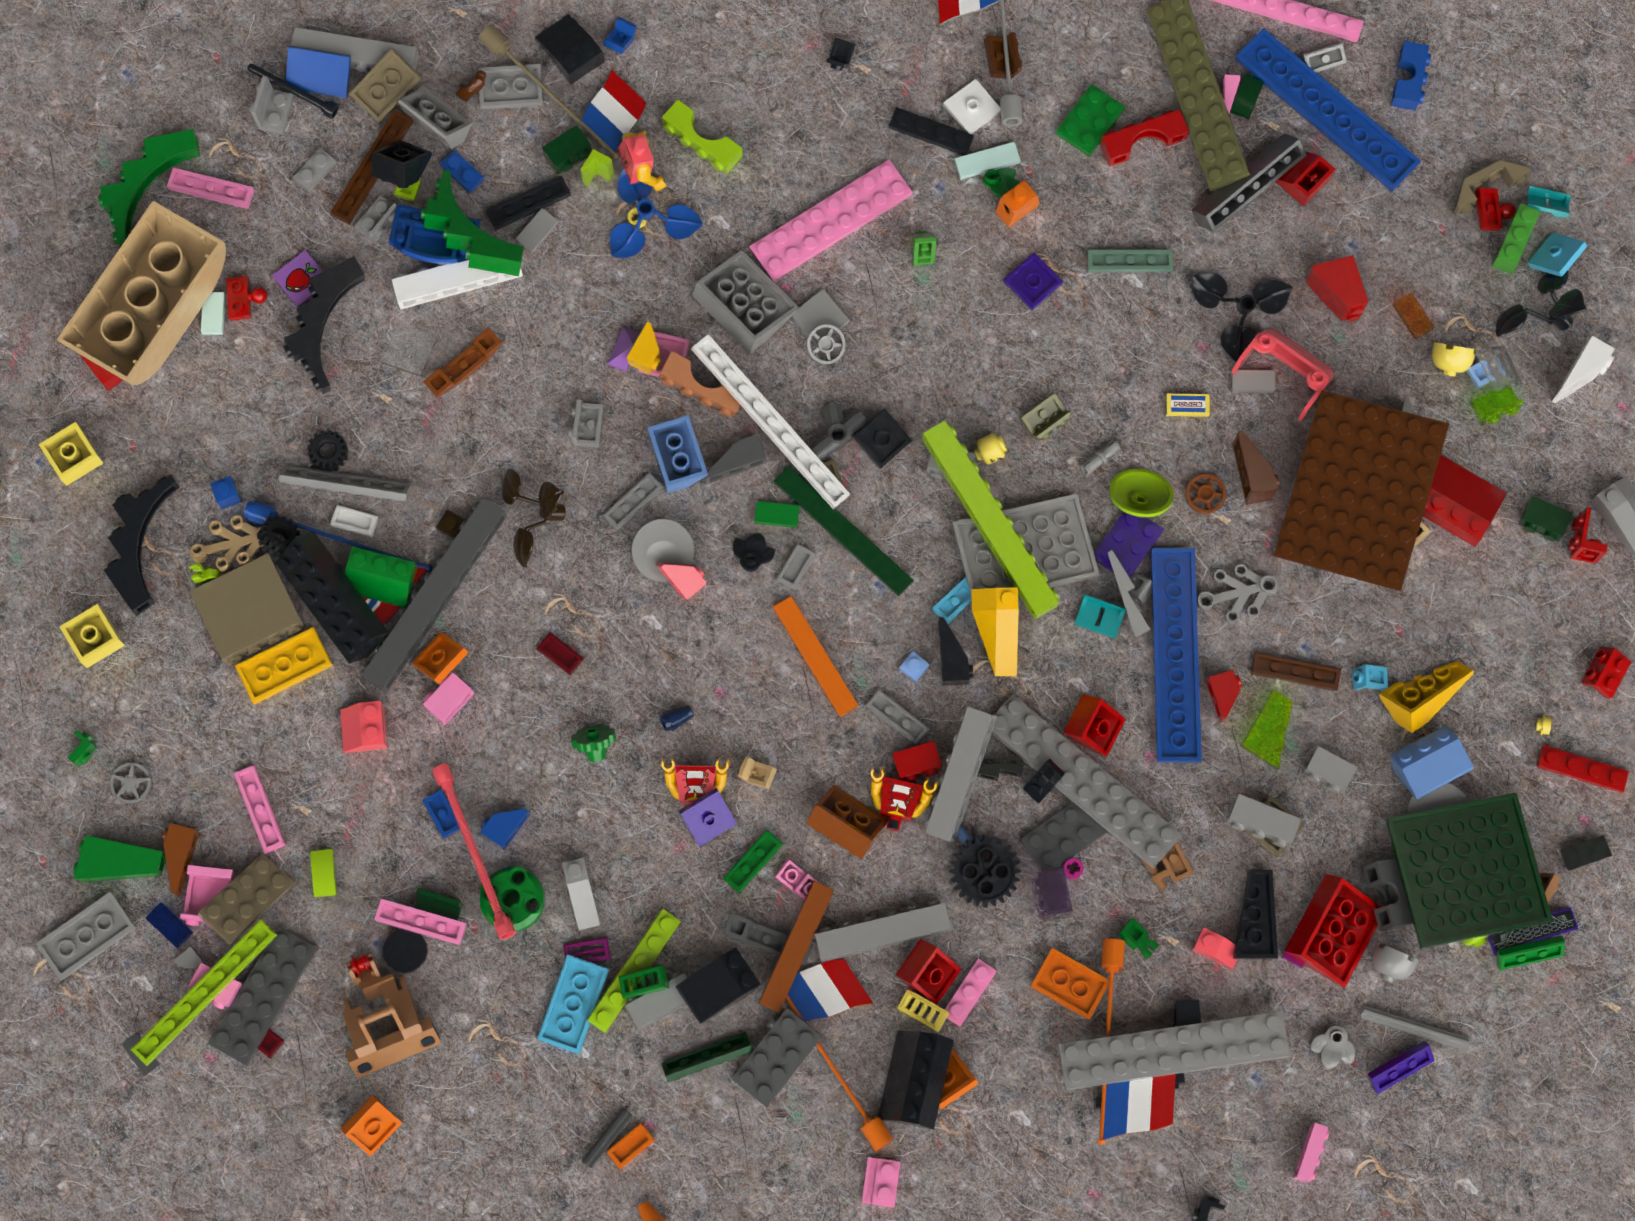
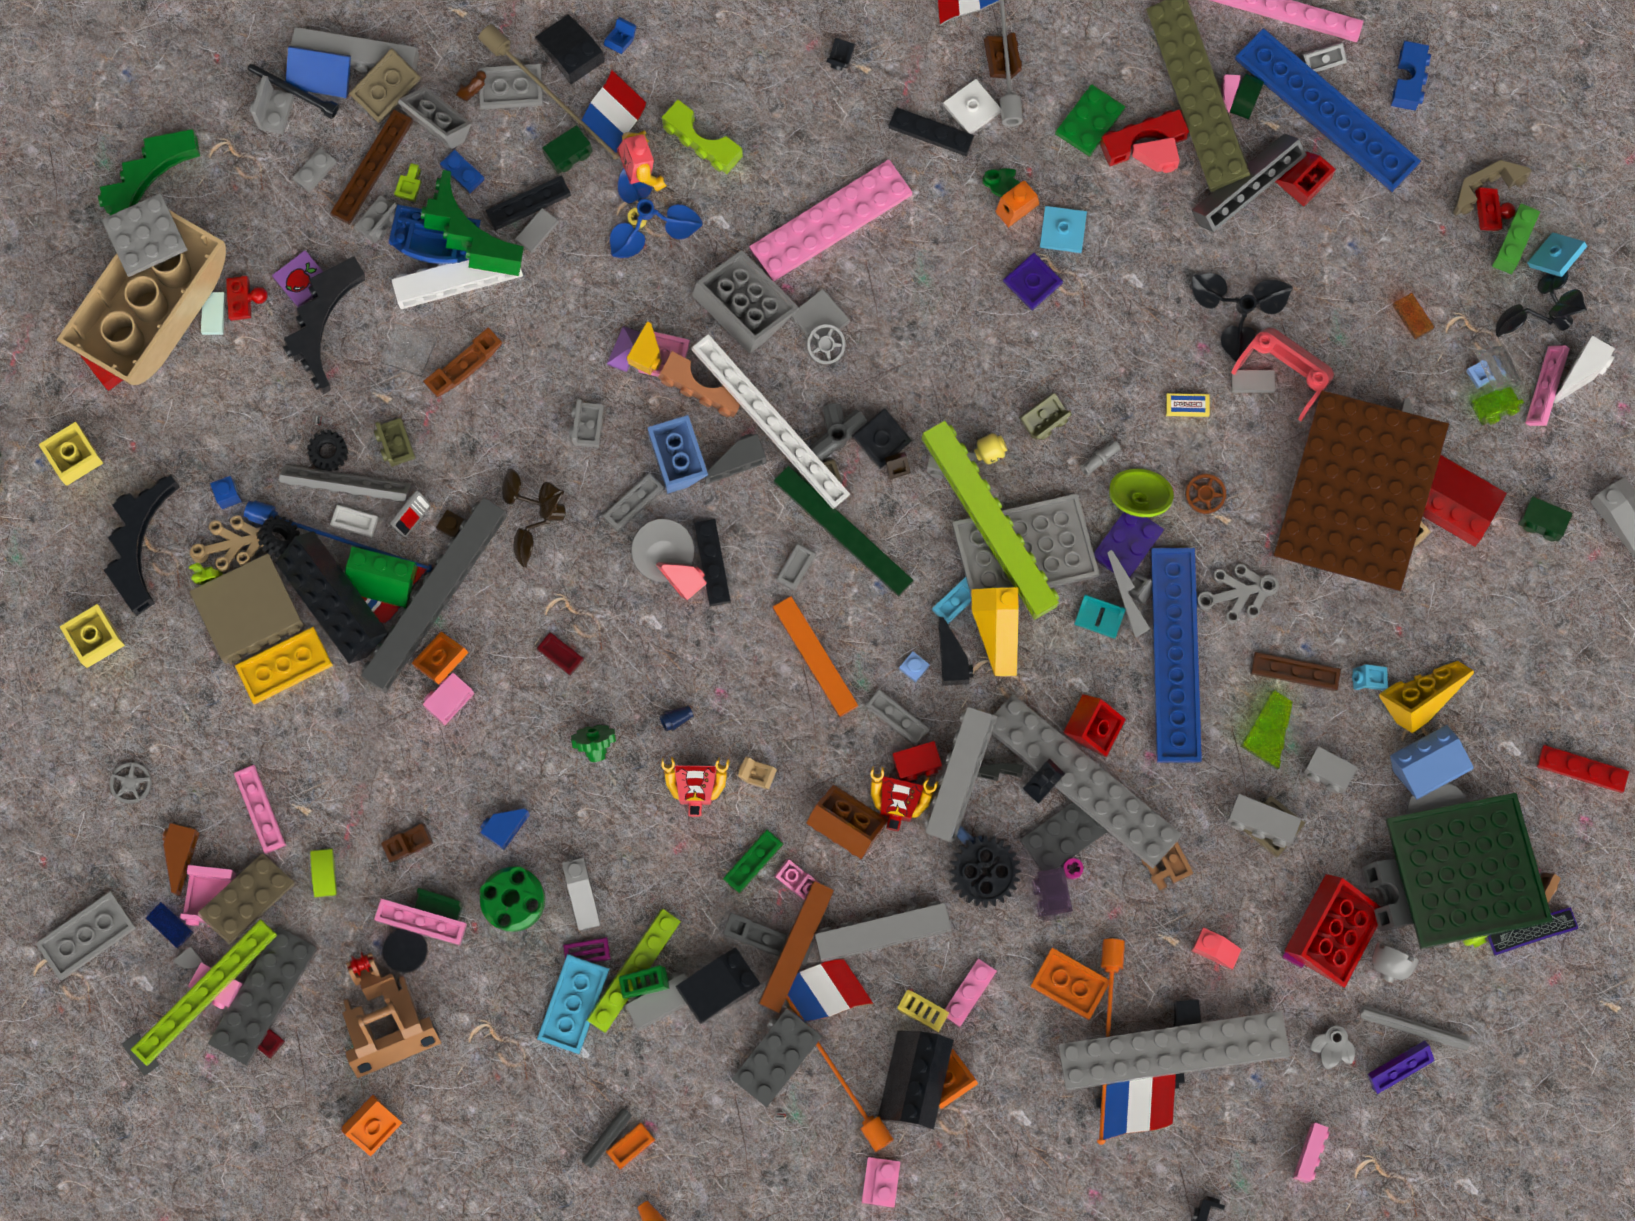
green bracket [68,730,97,767] -> none
green slope [73,835,166,882] -> none
bright pink plate [167,168,255,209] -> none
coral slope [340,700,388,753] -> none
black slope [372,140,432,188] -> none
blue plate [422,790,460,839] -> none
coral hose [432,764,516,940] -> none
lime panel [581,149,615,187] -> none
dark green plate [661,1032,753,1083] -> none
plate [679,788,737,847] -> none
black plate [733,533,775,572] -> none
green tile [754,501,800,528] -> none
red slope [895,939,962,1005] -> none
bright green slope [911,231,936,265] -> none
light aqua tile [954,142,1021,180] -> none
sand green plate [1087,249,1173,273] -> none
green plate [1118,918,1159,959] -> none
red slope [1206,670,1242,723] -> none
reddish brown slope [1233,431,1280,505] -> none
black wing [1233,869,1278,959] -> none
red slope [1306,255,1369,322] -> none
light yellow cylinder [1432,342,1476,377] -> none
green tile [1497,936,1565,971] -> none
teal piece [1526,185,1571,218] -> none
light yellow plate [1536,714,1552,736] -> none
pearl dark grey slope [1560,835,1613,871] -> none
red bracket [1568,507,1608,564] -> none
red bracket [1581,647,1631,699] -> none
none -> light grey plate [102,193,188,277]
none -> olive bracket [373,418,416,467]
none -> reddish brown slope [381,823,434,863]
none -> slope [390,491,431,538]
none -> black plate [694,519,731,607]
none -> dark brown plate [885,452,911,480]
none -> medium azure plate [1040,206,1087,253]
none -> coral slope [1131,137,1180,173]
none -> bright pink tile [1525,345,1570,426]

